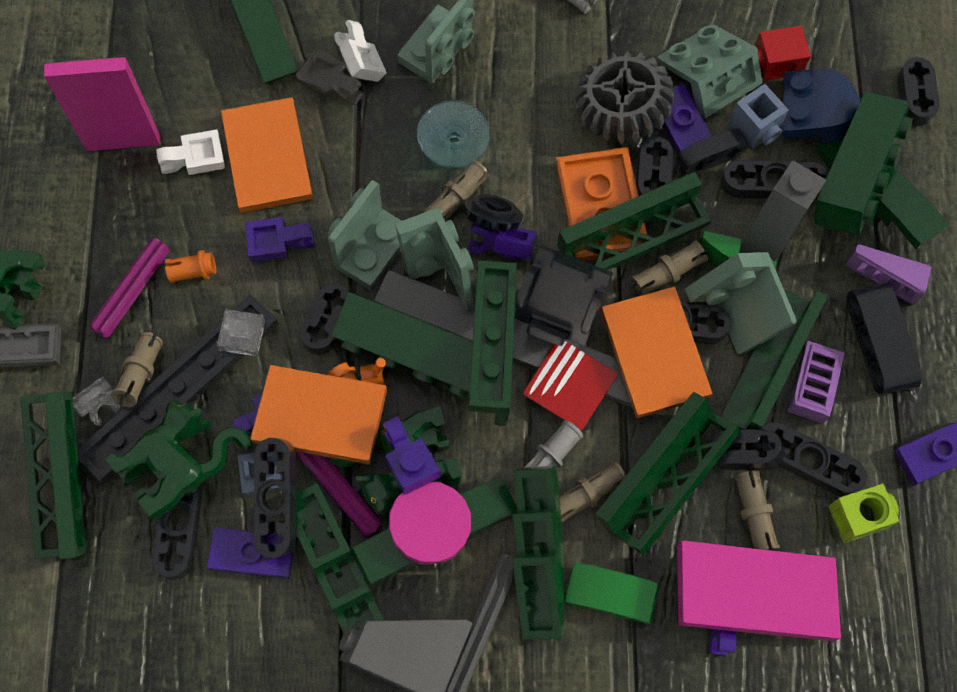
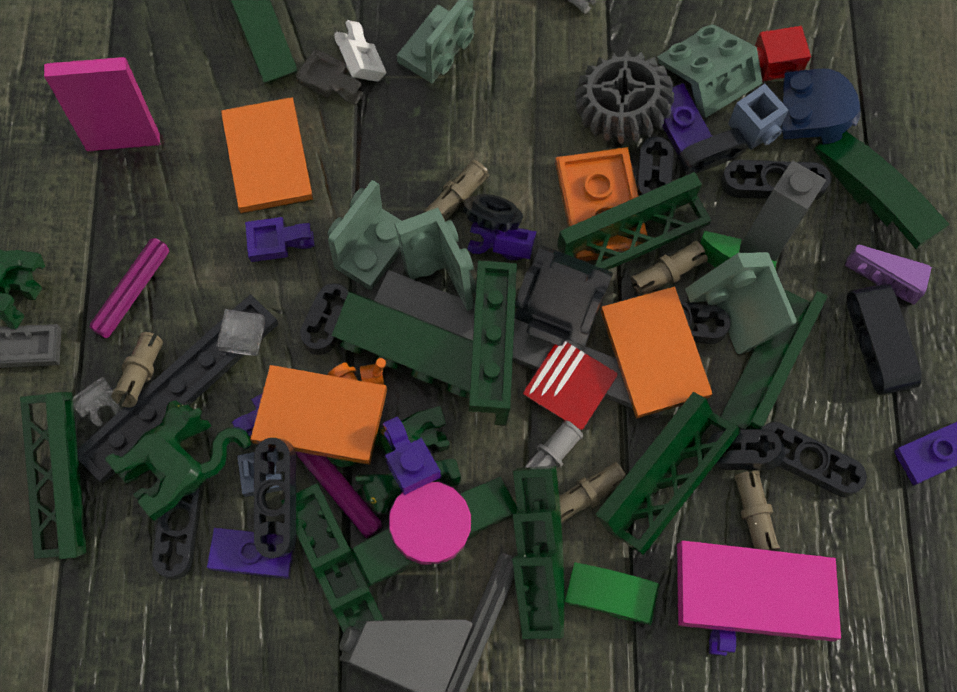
white plate [156,130,225,175] -> none
orange pin [165,250,216,283] -> none
clear light blue dish [417,100,490,168] -> none
medium lavender slope [786,341,845,424] -> none
dark green brick [815,91,913,236] -> none
lime brick [828,483,900,544] -> none
black beam [897,57,940,126] -> none

